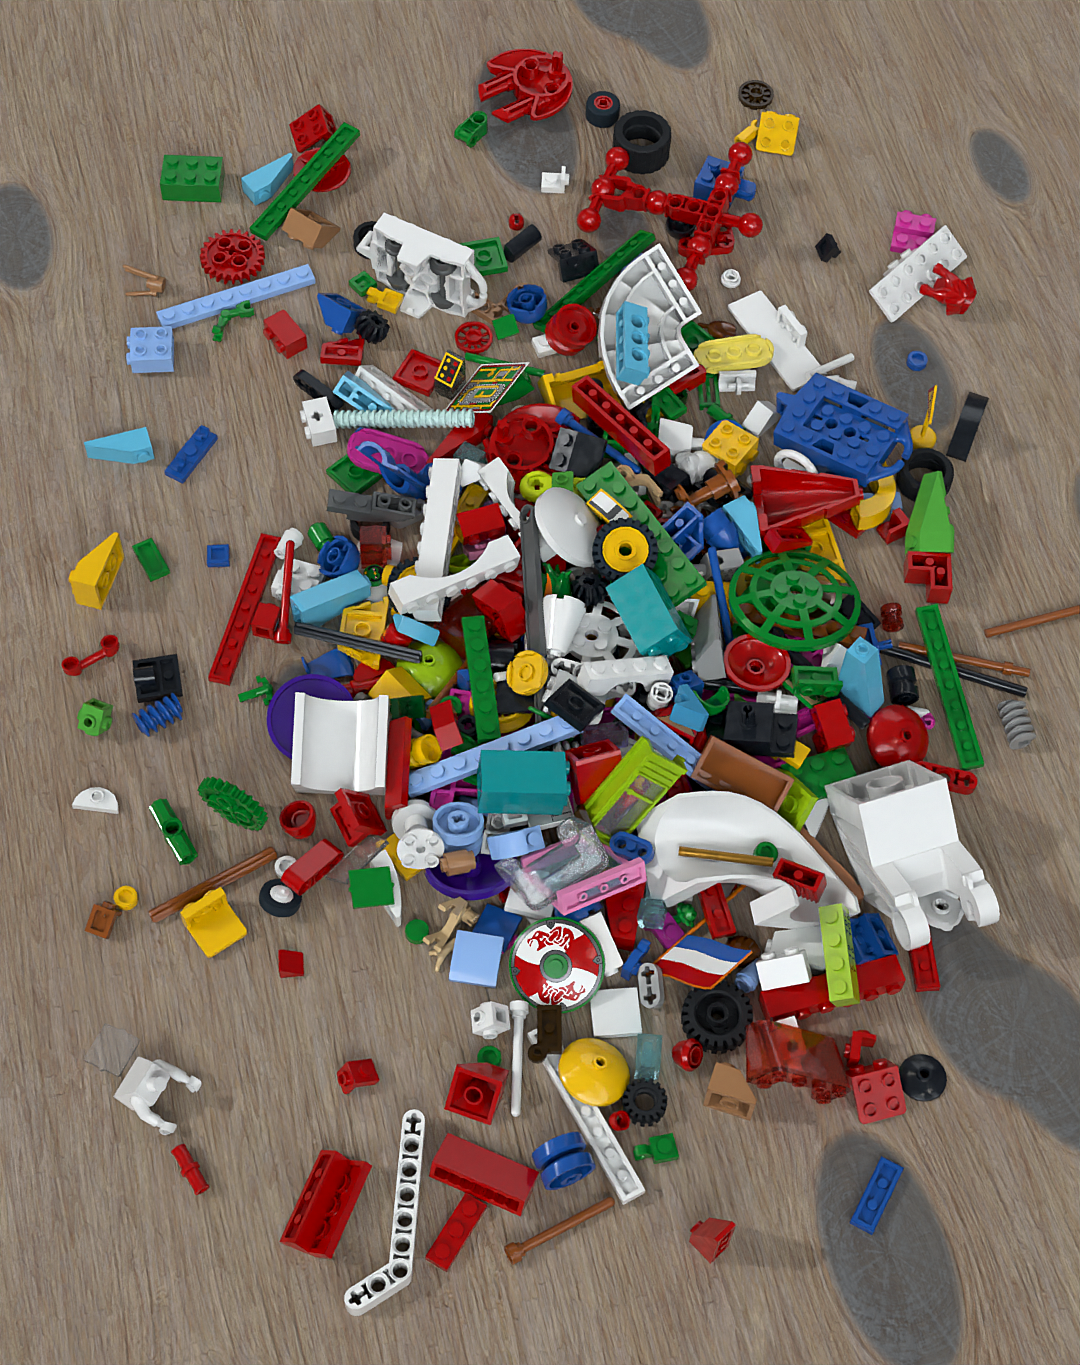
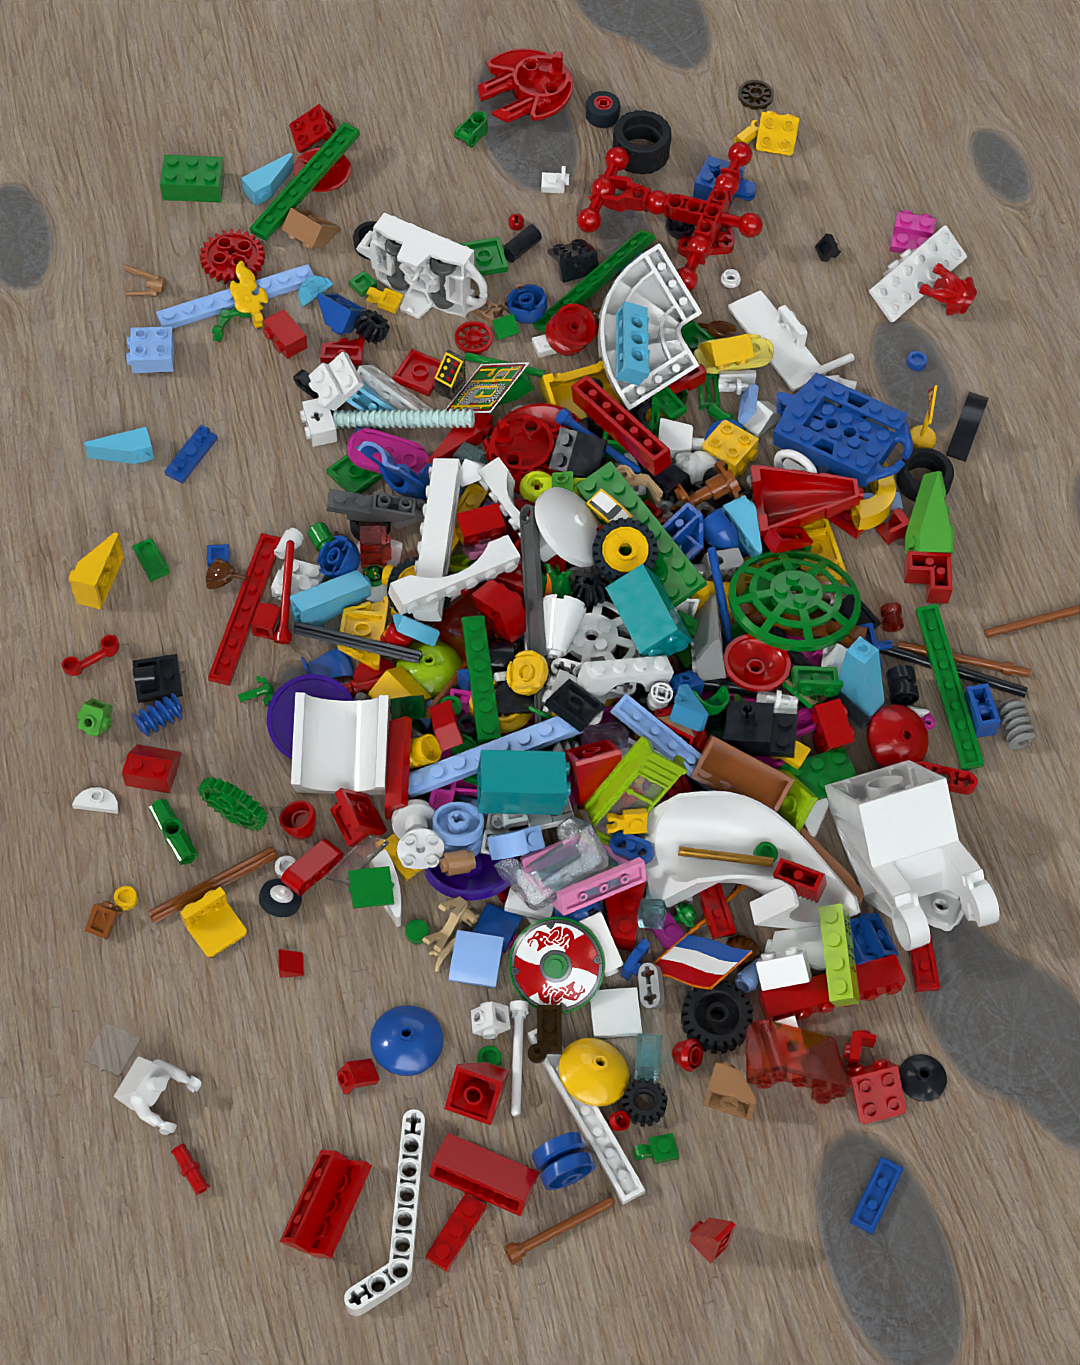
none -> red slope [122,744,182,794]
none -> reddish brown piece [206,558,247,589]
none -> yellow piece [230,261,268,328]
none -> medium azure tile [298,275,334,307]
none -> white plate [309,352,364,411]
none -> blue dish [370,1005,443,1076]
none -> yellow plate [606,808,648,835]
none -> yellow slope [699,333,755,370]
none -> light blue tile [738,383,759,425]
none -> blue brick [964,683,1001,738]

